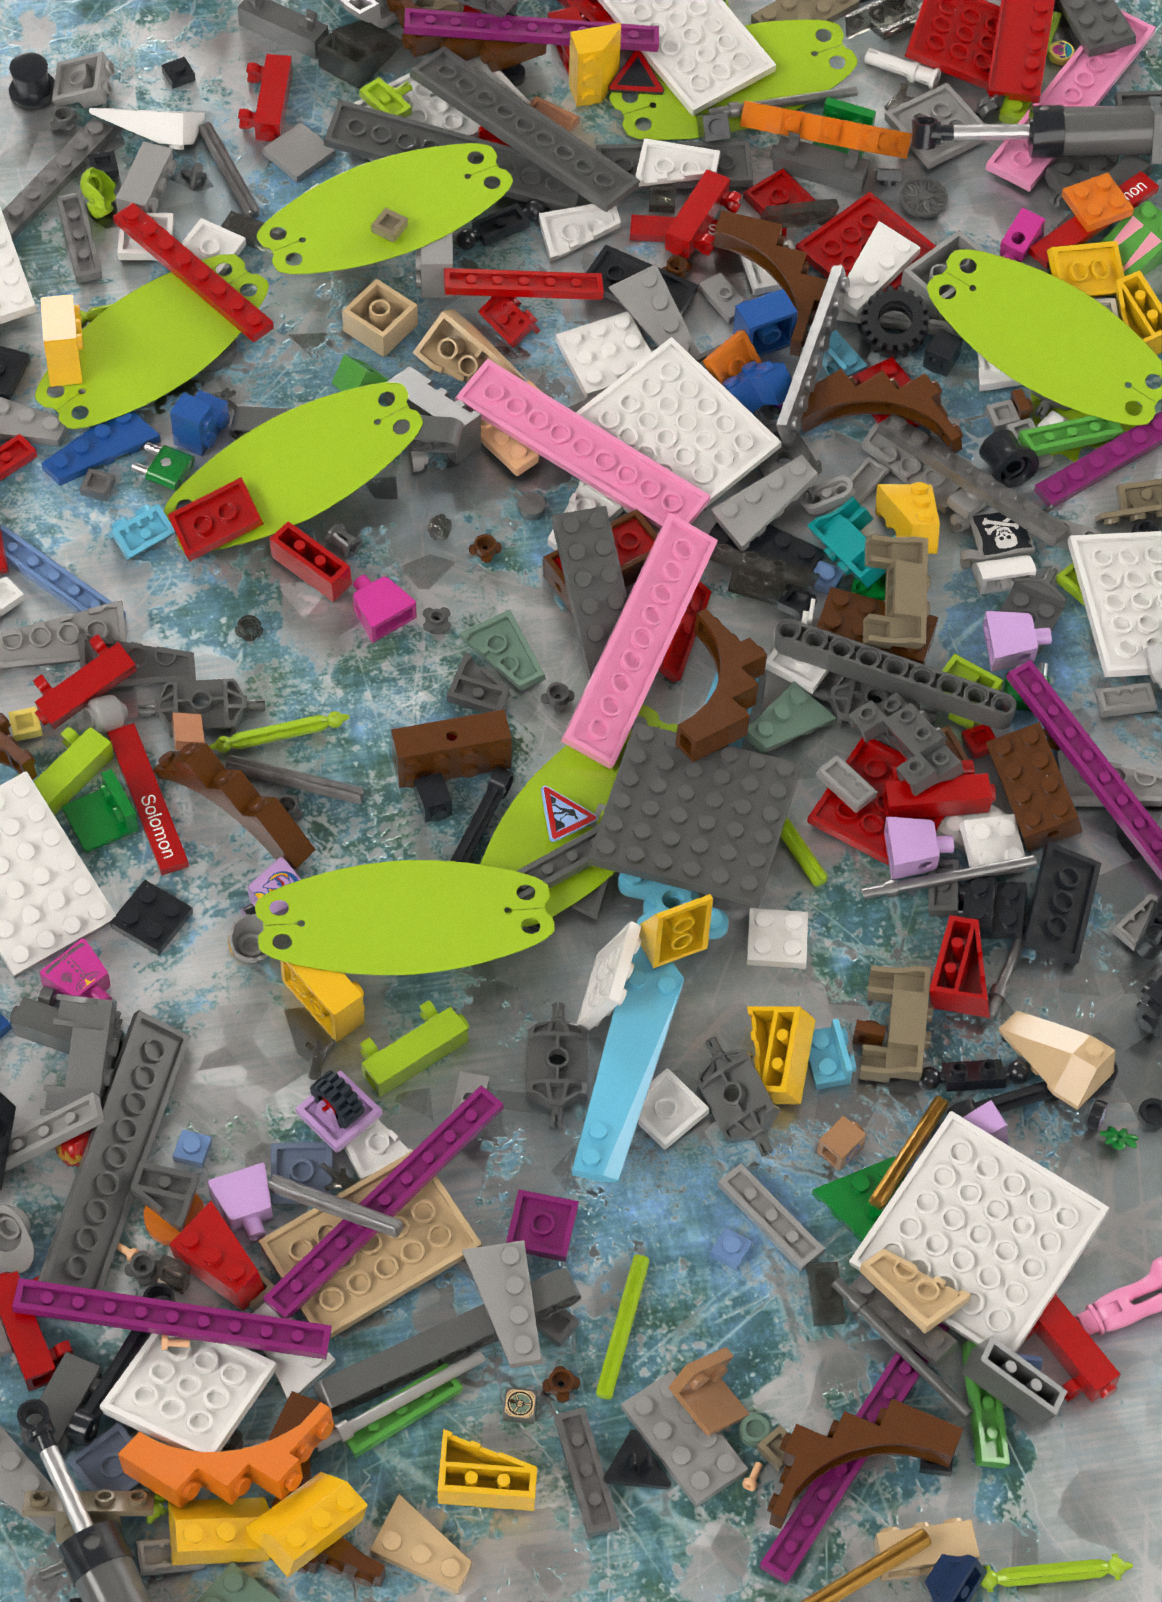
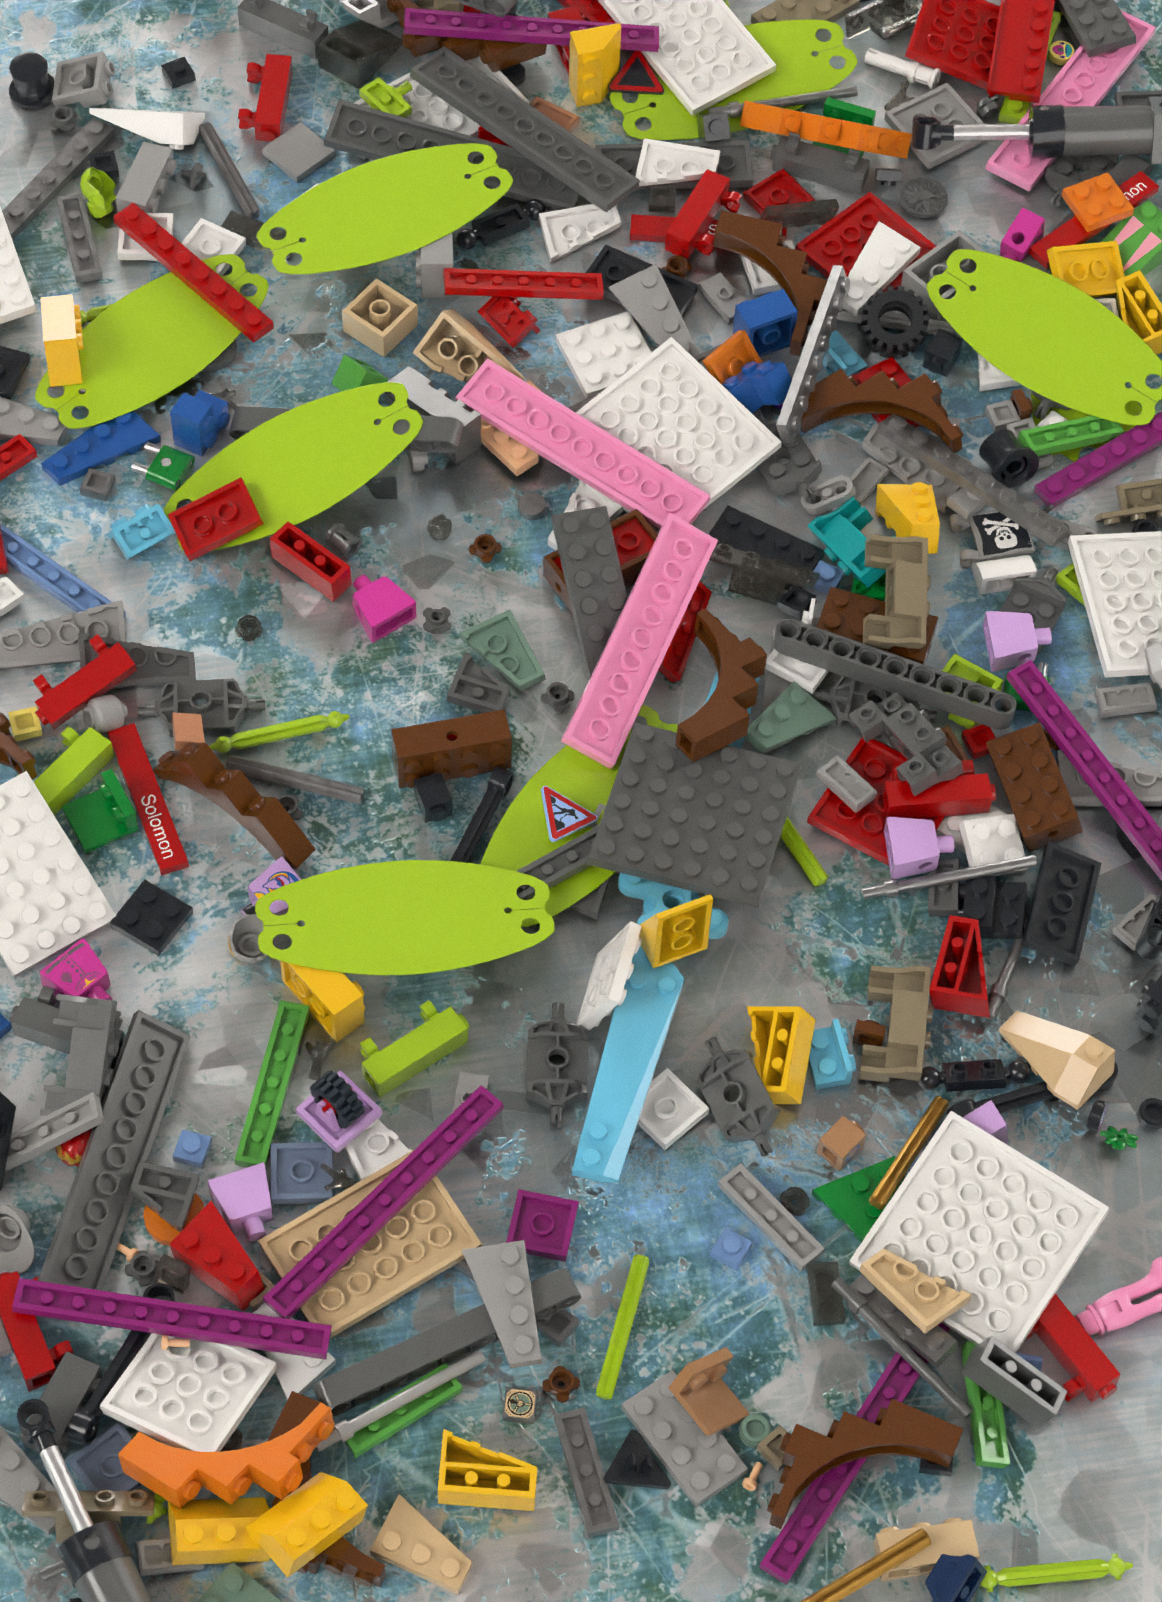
flat silver axle [268,1175,403,1237] -> none
dark tan plate [371,208,408,243] -> none
light grey wing [711,455,818,553] -> none
white plate [747,908,808,969] -> none
none -> bright green plate [235,1000,310,1169]
none -> clear smoke plate [780,1187,810,1216]

